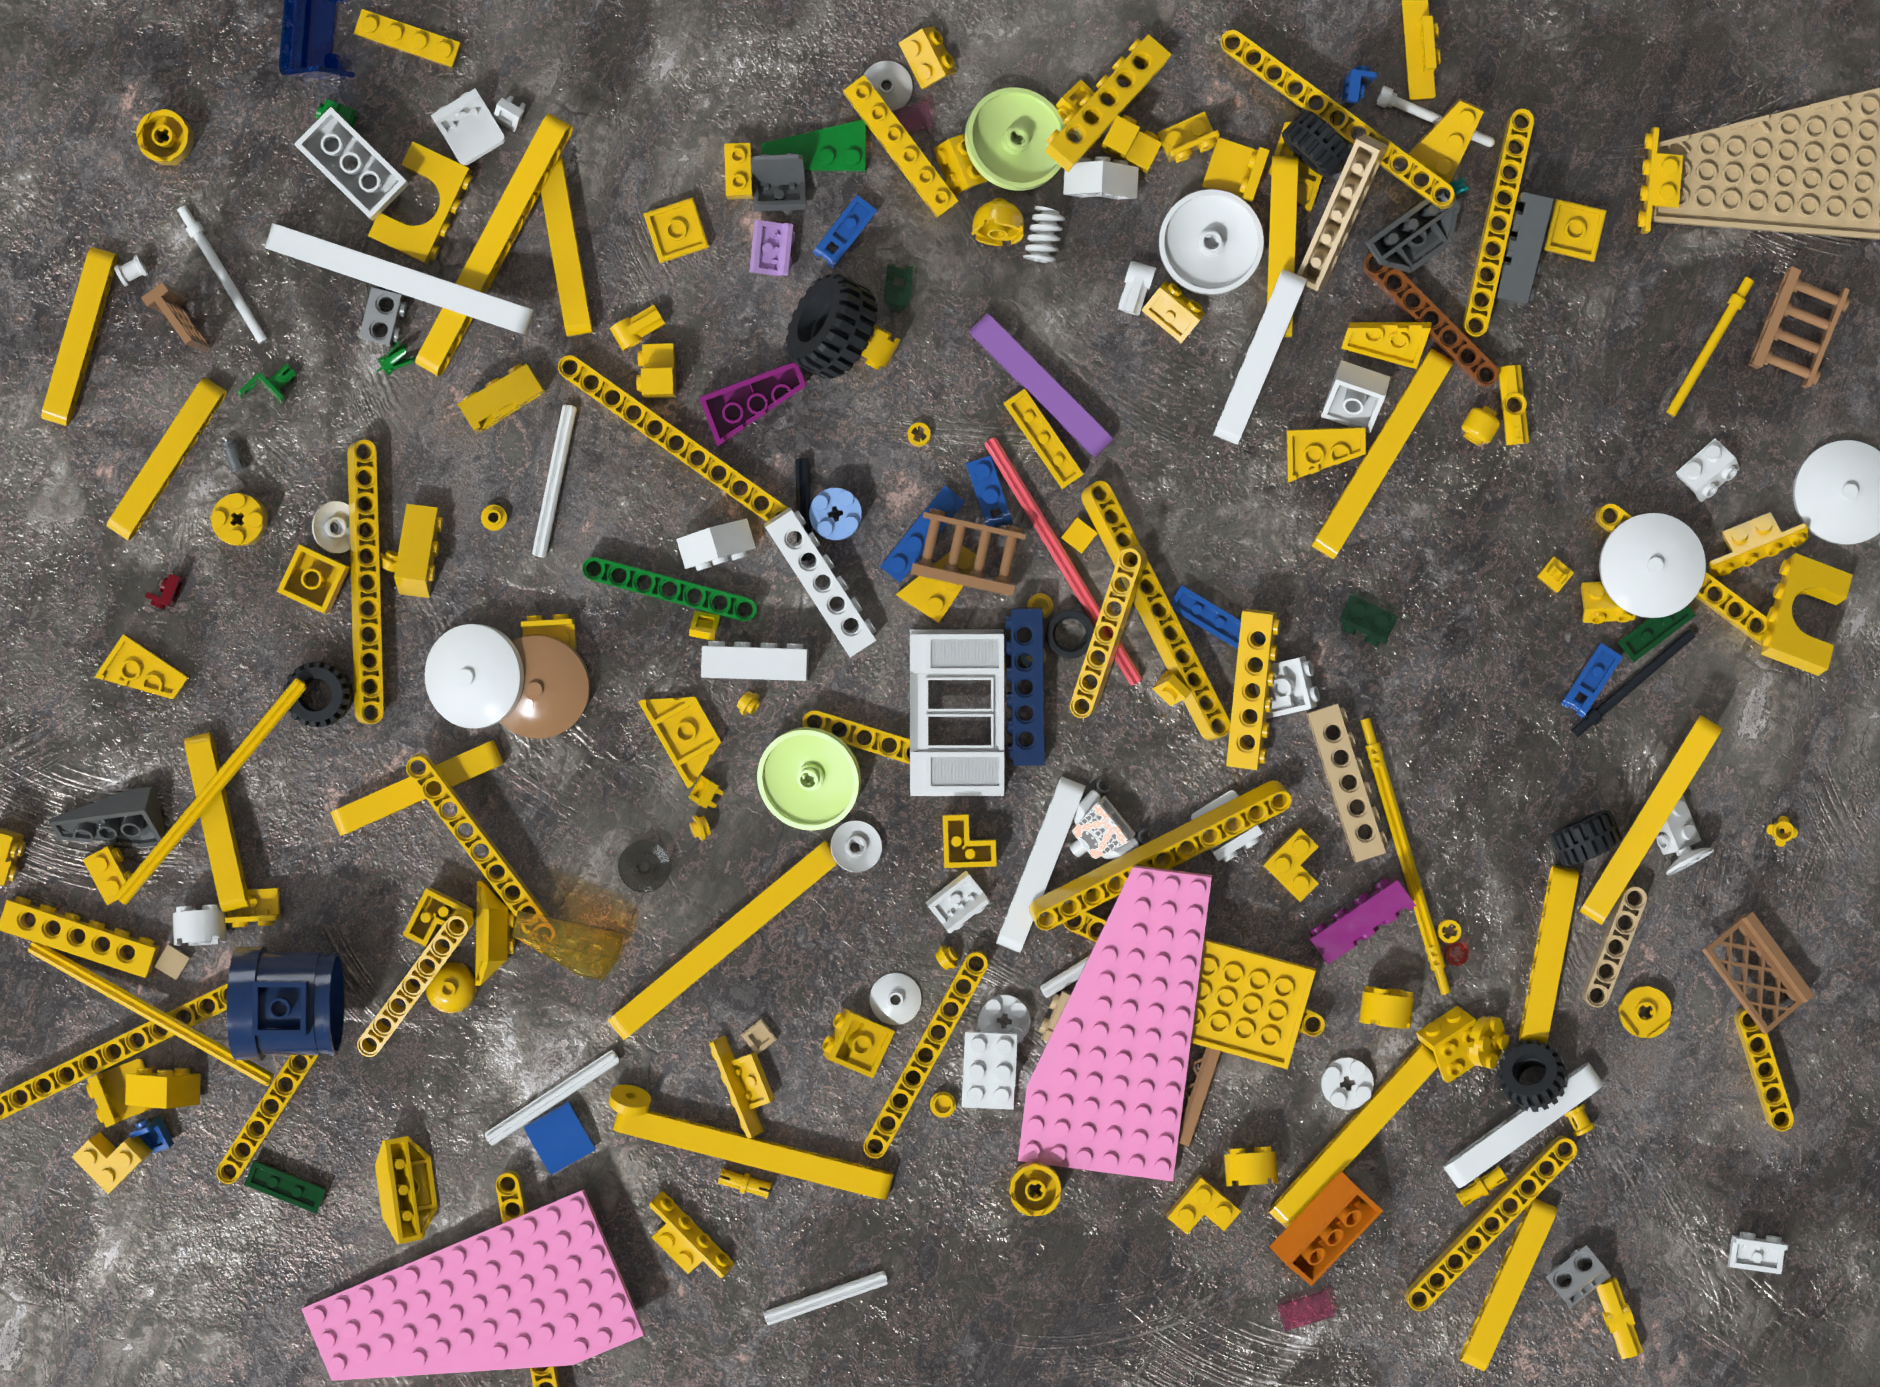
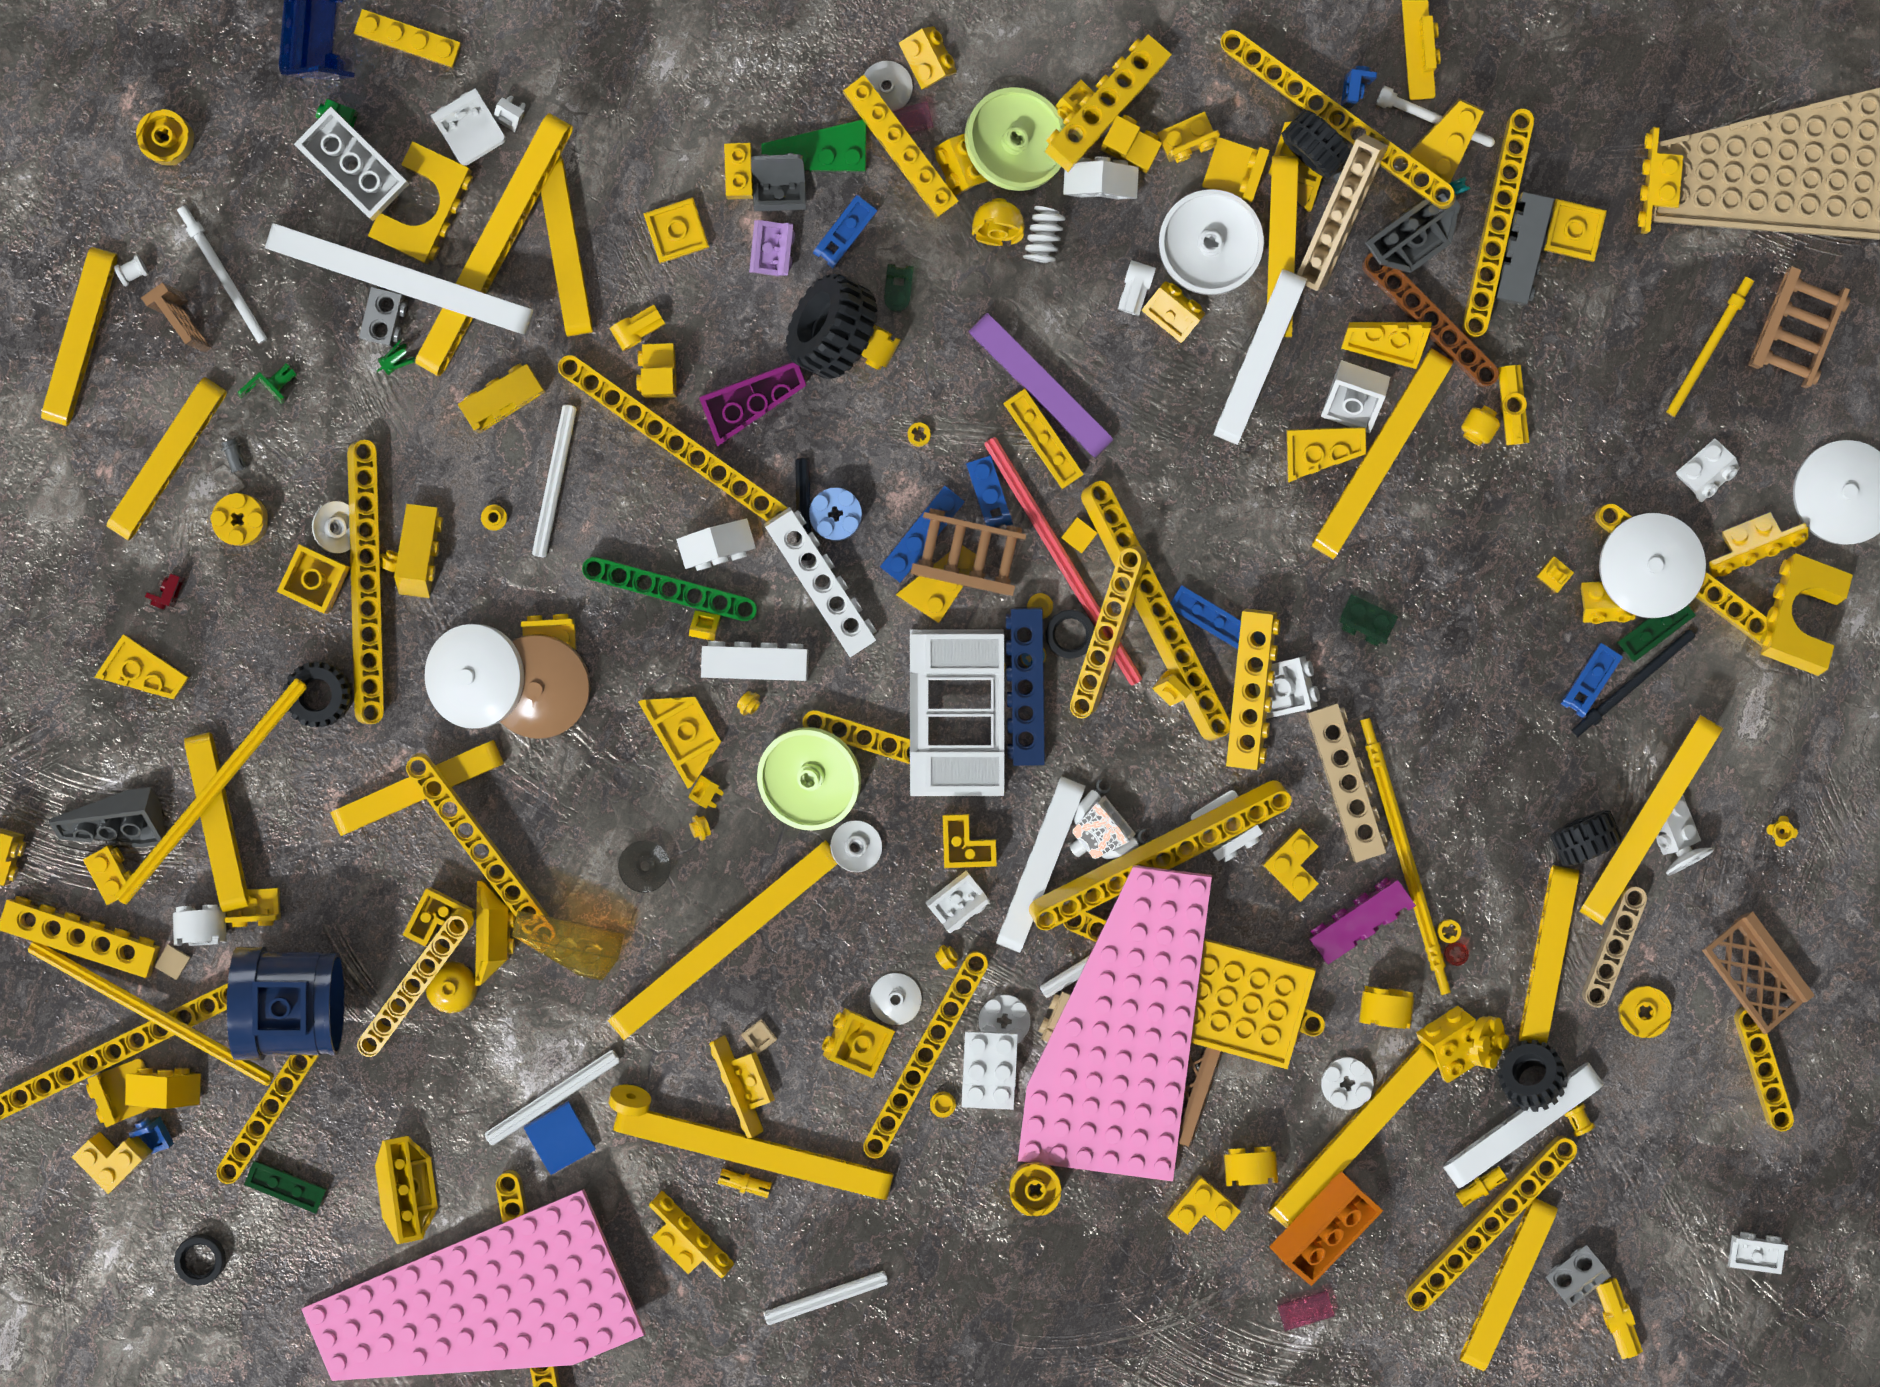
none -> black tyre [174,1234,226,1286]

